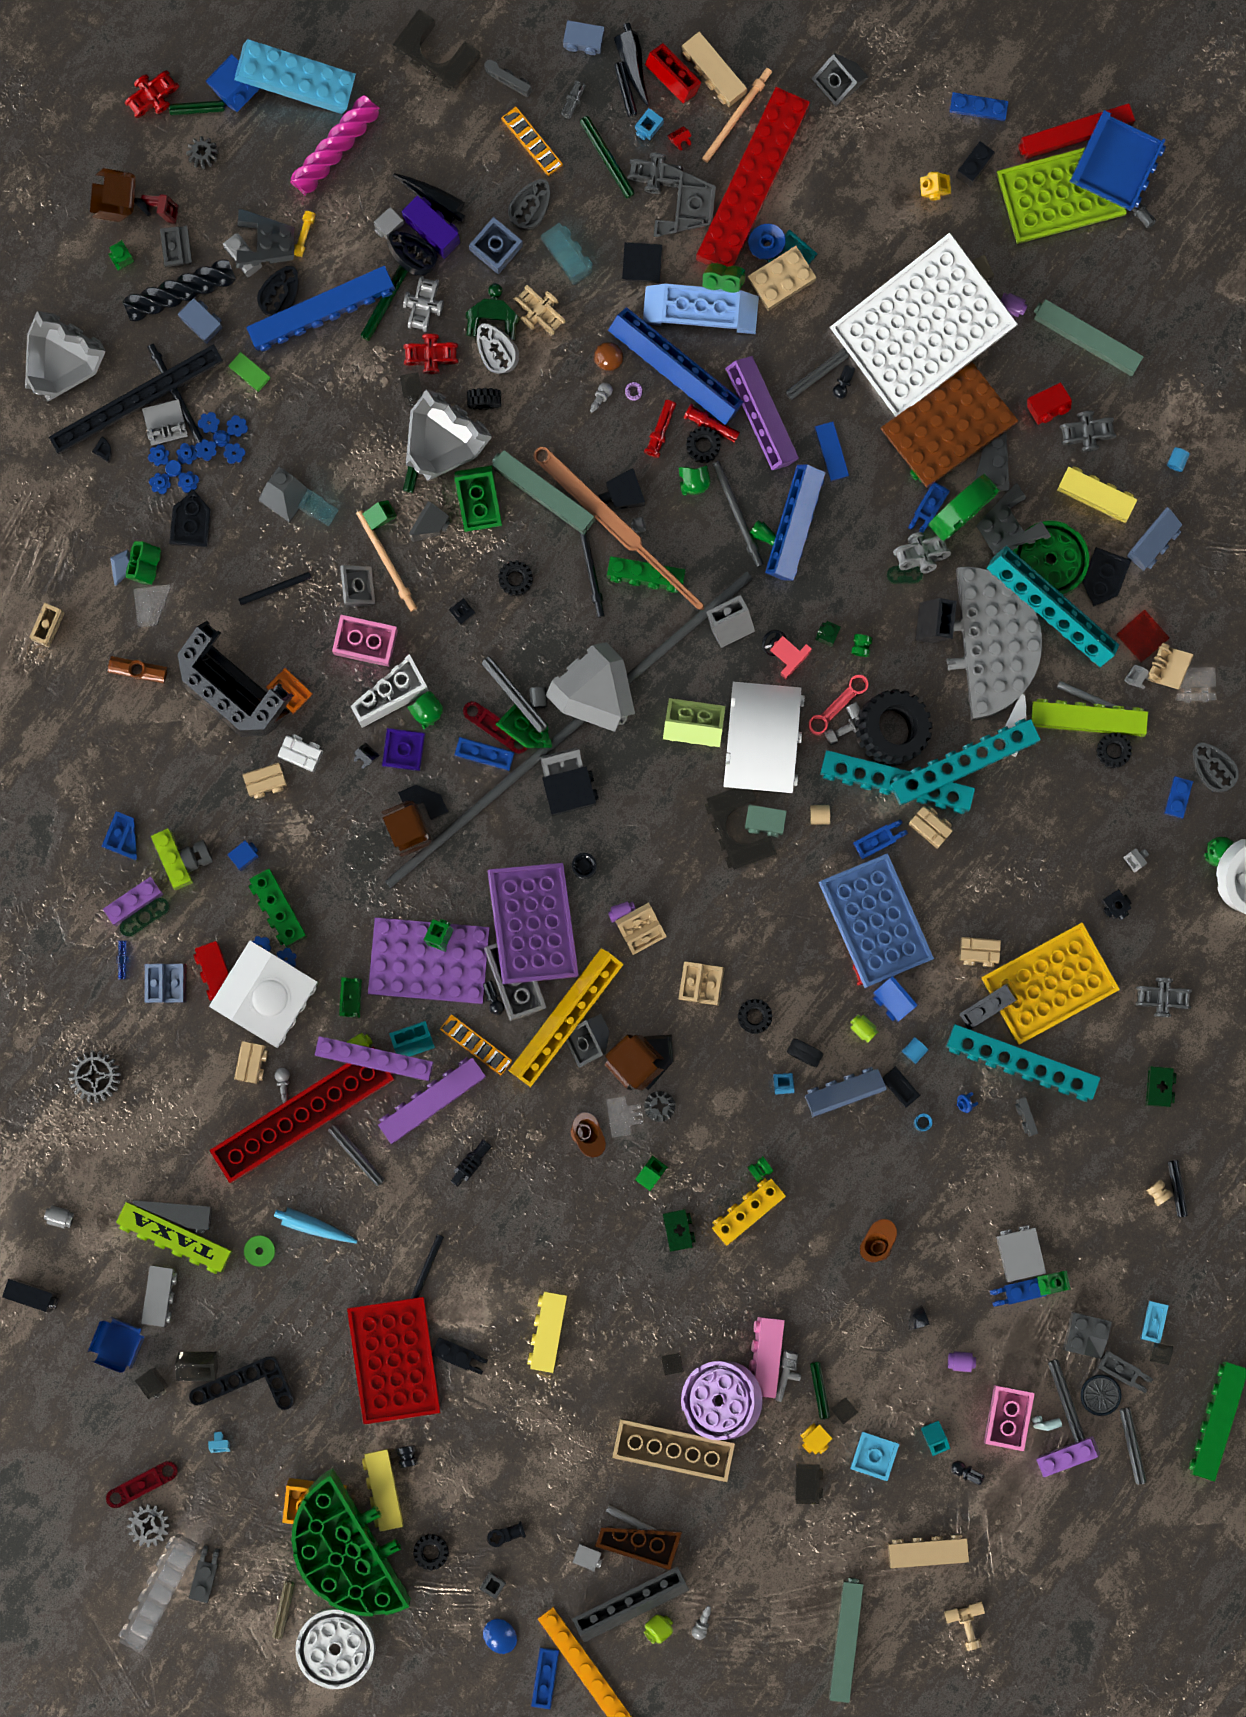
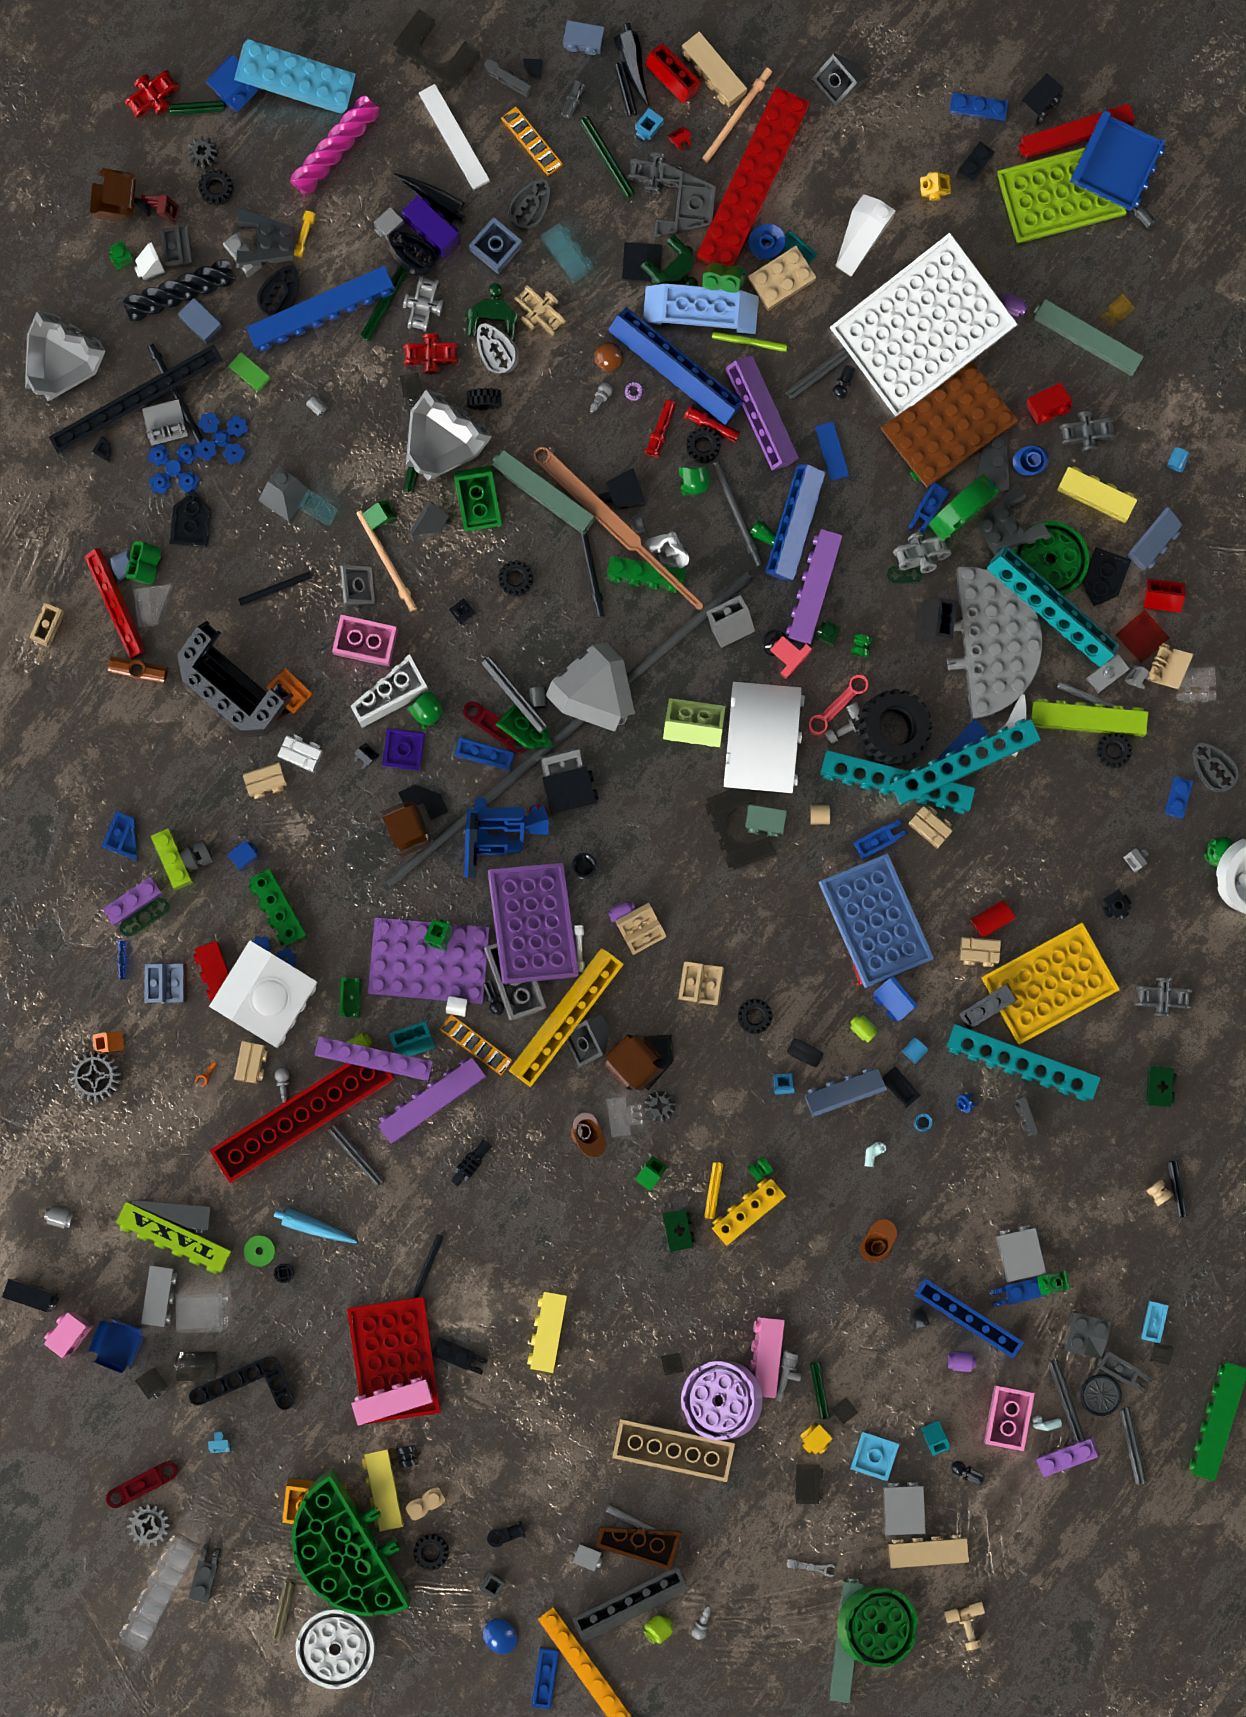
none -> bright pink brick [44,1311,94,1358]
none -> red plate [84,548,146,659]
none -> orange brick [92,1031,124,1054]
none -> white slope [134,242,166,282]
none -> clear brick [176,1293,228,1333]
none -> orange hand [195,1061,217,1086]
none -> black tyre [198,169,234,206]
none -> black wheel [274,1264,295,1283]
none -> light grey hinge [306,395,328,416]
none -> bright pink brick [351,1377,434,1426]
none -> tan brick [405,1486,446,1520]
none -> white tile [419,84,490,191]
none -> white brick [446,996,467,1017]
none -> blue container [464,797,549,878]
none -> black tile [523,58,542,80]
none -> white bar [572,925,585,972]
none -> dark green connector [640,234,698,286]
none -> white head [643,531,689,568]
none -> yellow axle [704,1162,723,1219]
none -> lime bar [712,331,788,352]
none -> medium lavender brick [786,529,843,647]
none -> light grey piece [786,1559,836,1577]
none -> white wedge [836,194,896,277]
none -> green brick [837,1586,918,1668]
none -> light aqua arm [864,1142,886,1167]
none -> light grey brick [883,1482,925,1535]
none -> blue brick [913,1278,1024,1359]
none -> blue tile [938,720,988,774]
none -> red brick [969,900,1016,938]
none -> blue hat [1013,445,1049,476]
none -> black brick [1018,73,1063,126]
none -> light grey piece [1087,654,1130,694]
none -> clear yellow plate [1100,294,1135,328]
none -> red brick [1143,578,1185,613]

